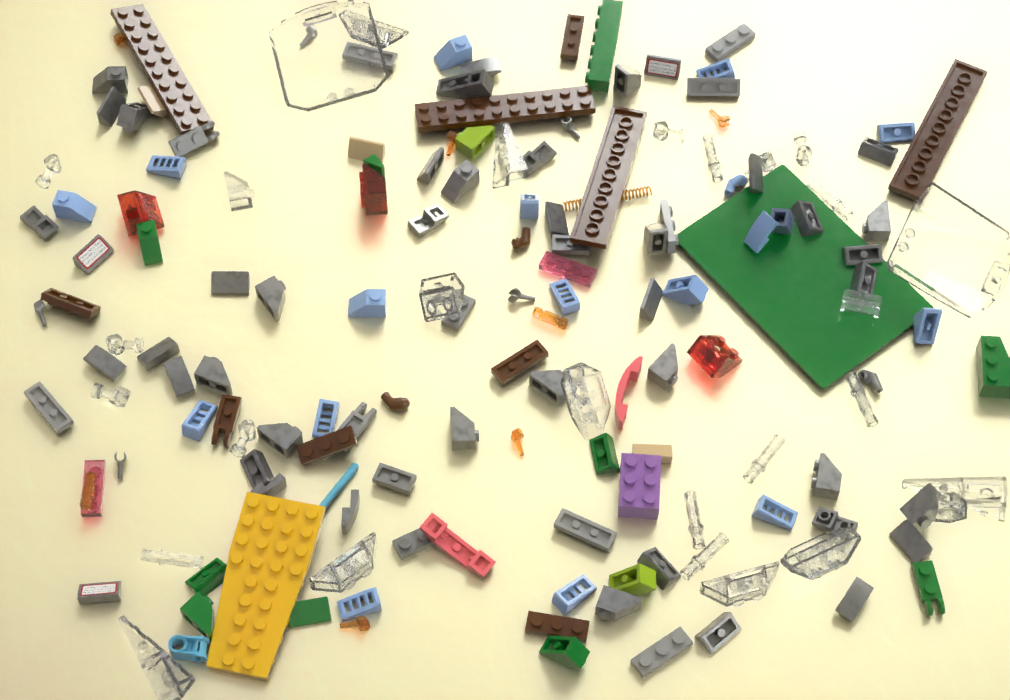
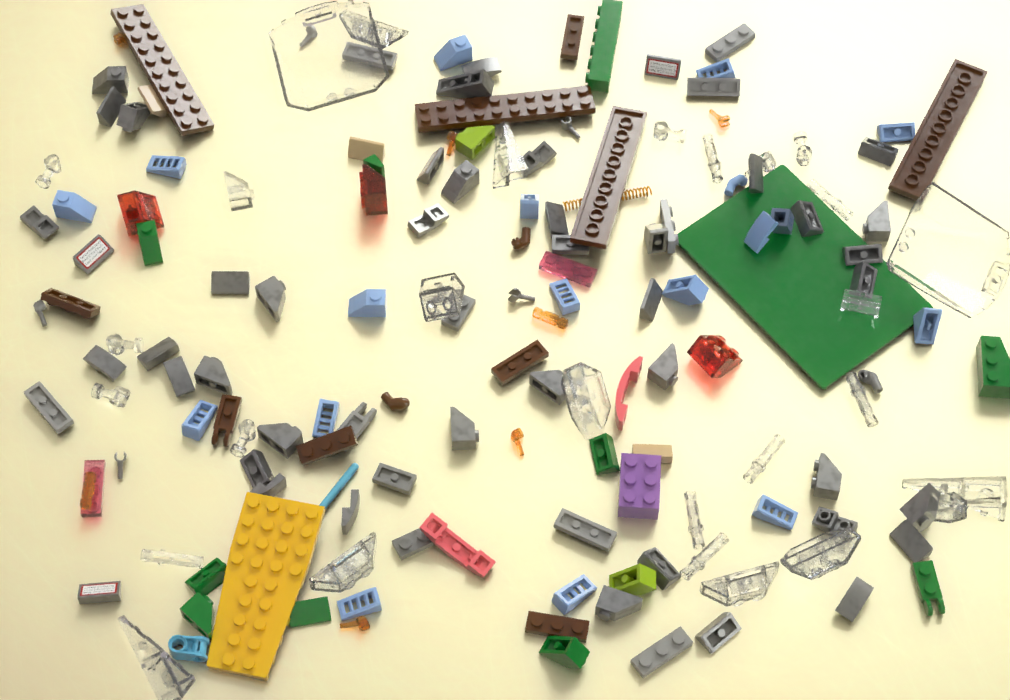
light grey hinge [168,121,220,157] -> none
flat silver slope [613,64,642,98] -> none

